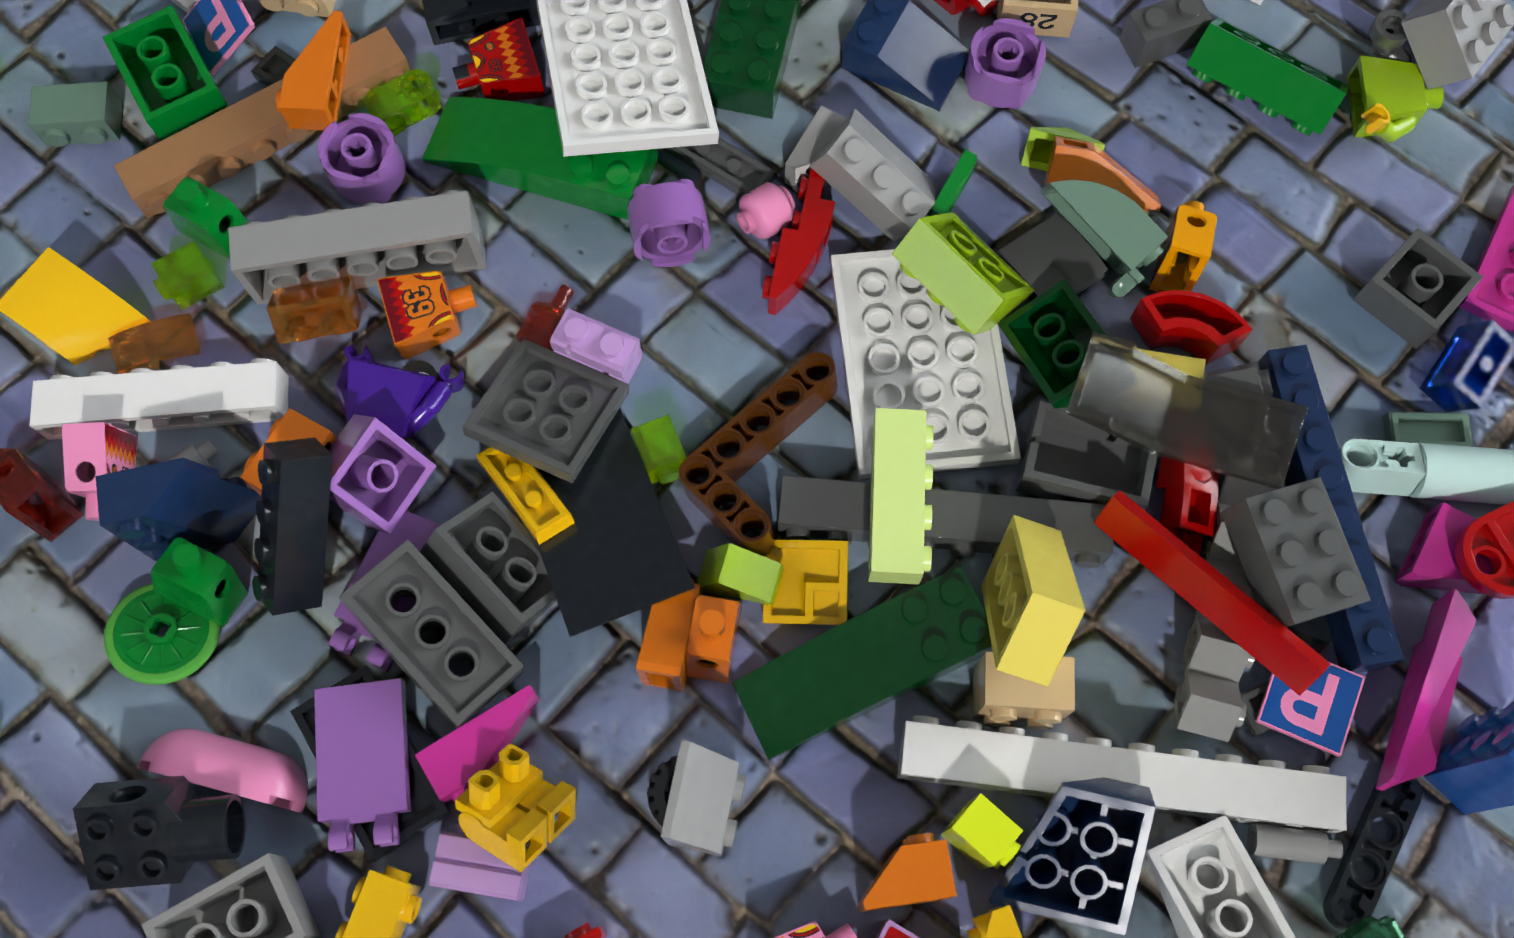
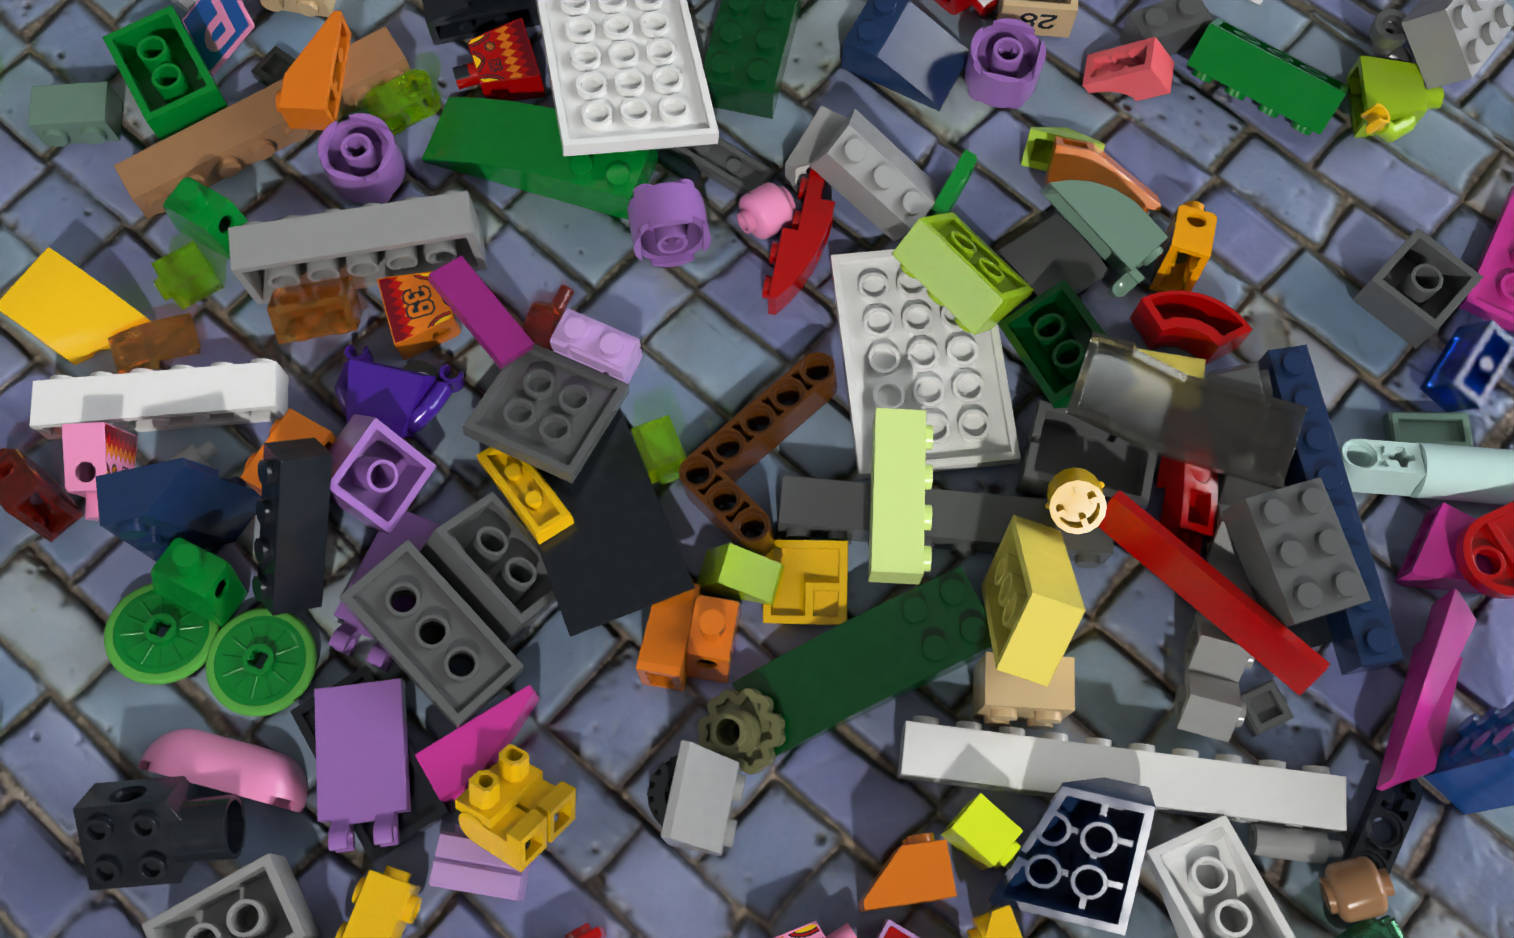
blue piece [1255,662,1365,757] -> none
none -> green wheel [206,607,317,717]
none -> magenta tile [428,255,534,369]
none -> olive plant [698,688,786,775]
none -> yellow piece [1045,467,1107,534]
none -> coral arch [1082,37,1175,101]
none -> medium nougat head [1319,856,1395,923]

